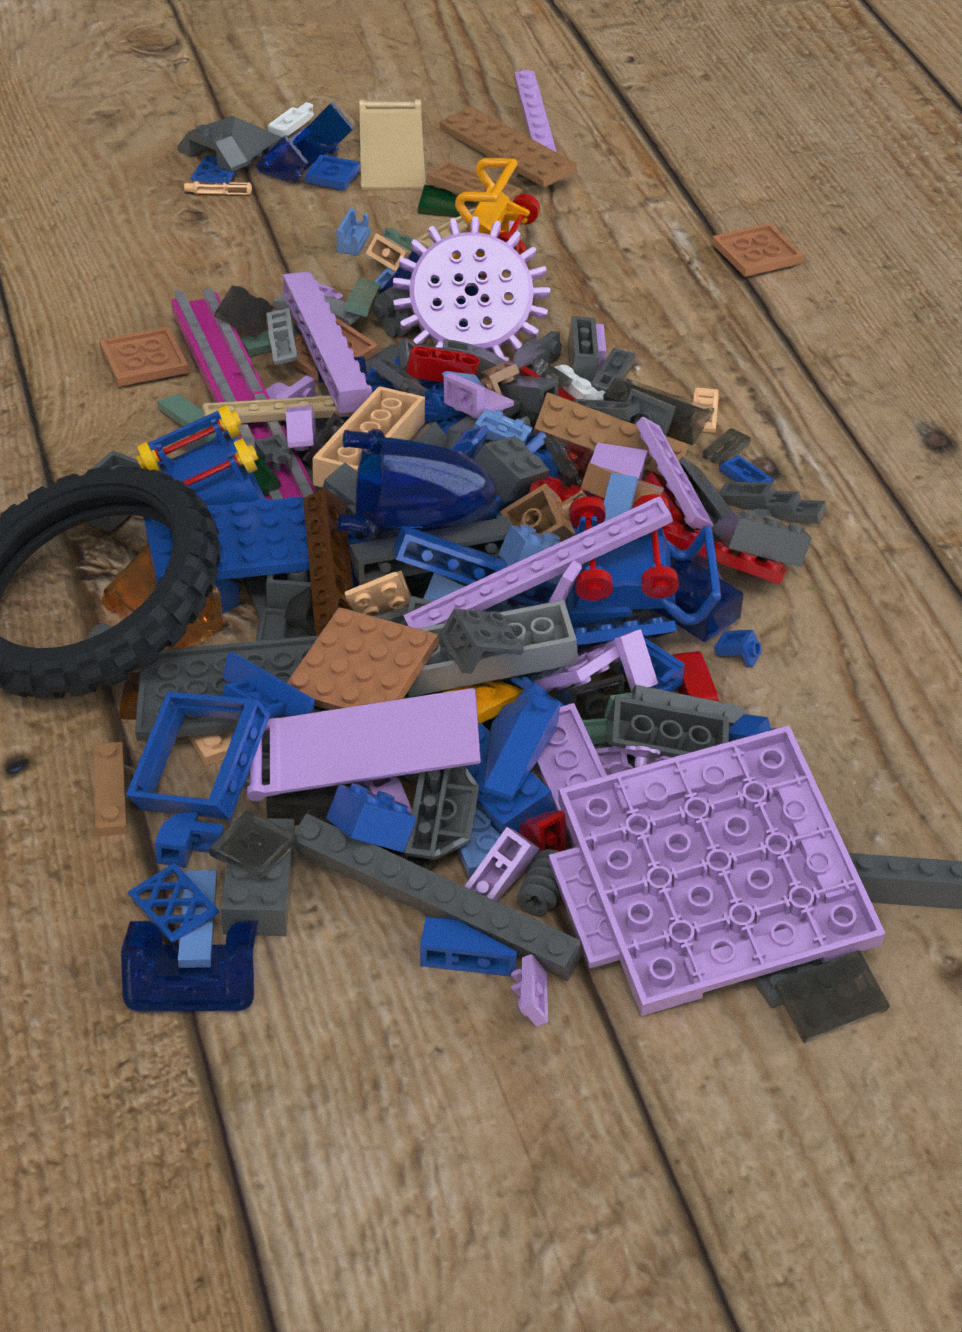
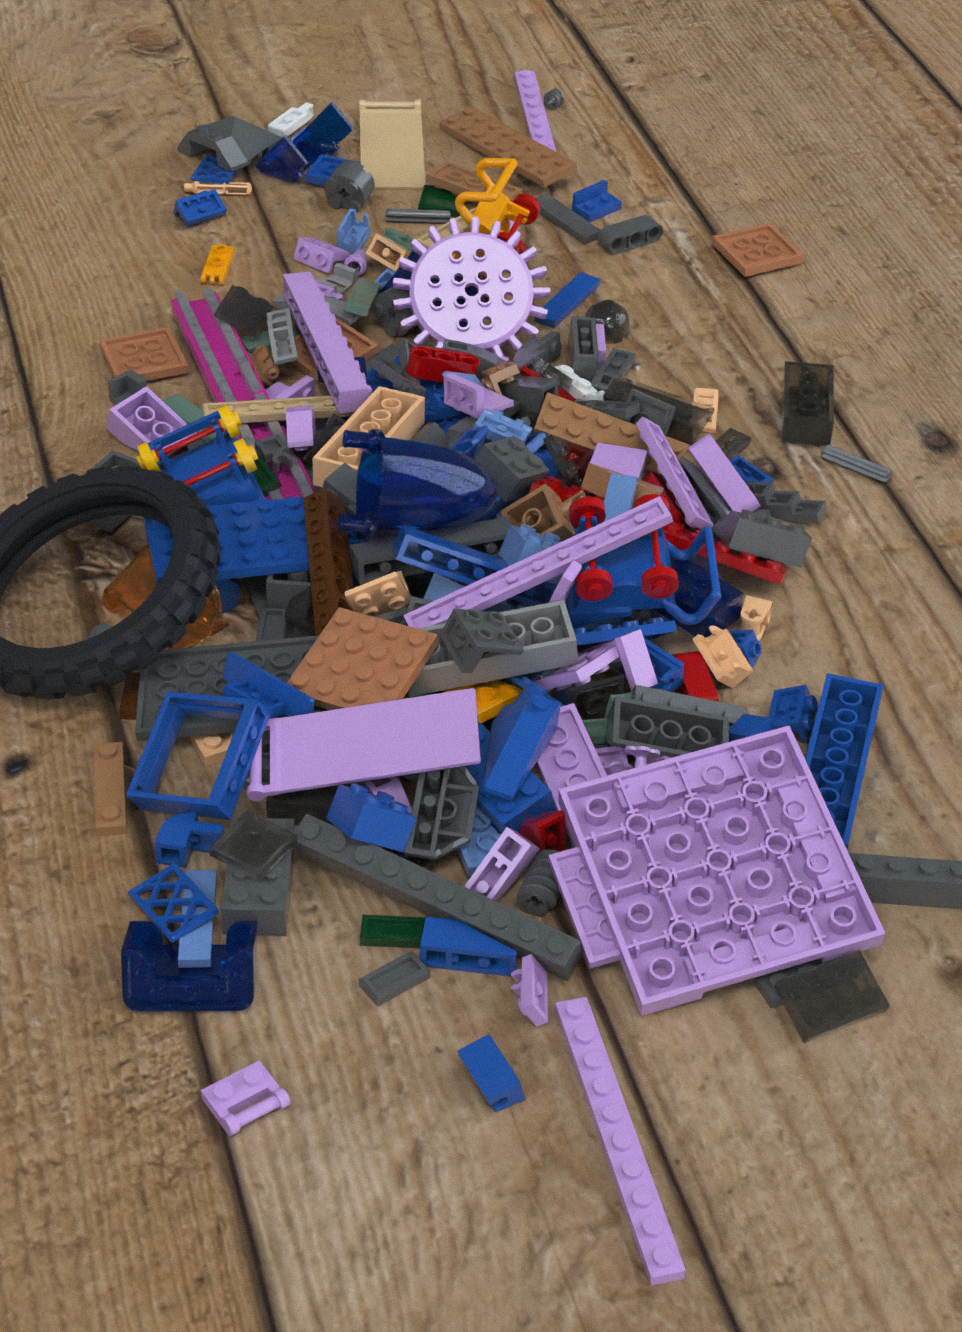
none -> lavender slope [106,386,197,456]
none -> dark grey panel [108,370,147,405]
none -> blue bracket [173,189,227,227]
none -> light orange hinge [201,244,235,285]
none -> lavender plate [201,1060,291,1136]
none -> medium nougat hinge [246,345,279,386]
none -> lavender bracket [294,237,349,273]
none -> light grey piece [316,263,357,295]
none -> dark grey brick [324,161,375,213]
none -> lavender cone [344,249,367,276]
none -> dark grey tile [359,951,430,1007]
none -> dark green tile [360,915,425,949]
none -> dark grey axle [386,209,451,224]
none -> blue hinge [457,1034,525,1112]
none -> blue tile [535,272,600,328]
none -> dark grey tile [536,193,601,244]
none -> dark grey bush [544,89,564,110]
none -> lavender plate [555,997,686,1286]
none -> blue bracket [572,180,622,223]
none -> clear smoke cylinder [585,300,630,344]
none -> dark grey beam [598,215,663,254]
none -> lavender beam [688,434,761,512]
none -> light nougat hinge [692,626,754,688]
none -> light nougat piece [738,595,773,641]
none -> blue bracket [768,685,818,743]
none -> clear smoke brick [781,361,834,446]
none -> blue brick [805,673,884,851]
none -> dark grey axle [821,445,892,483]

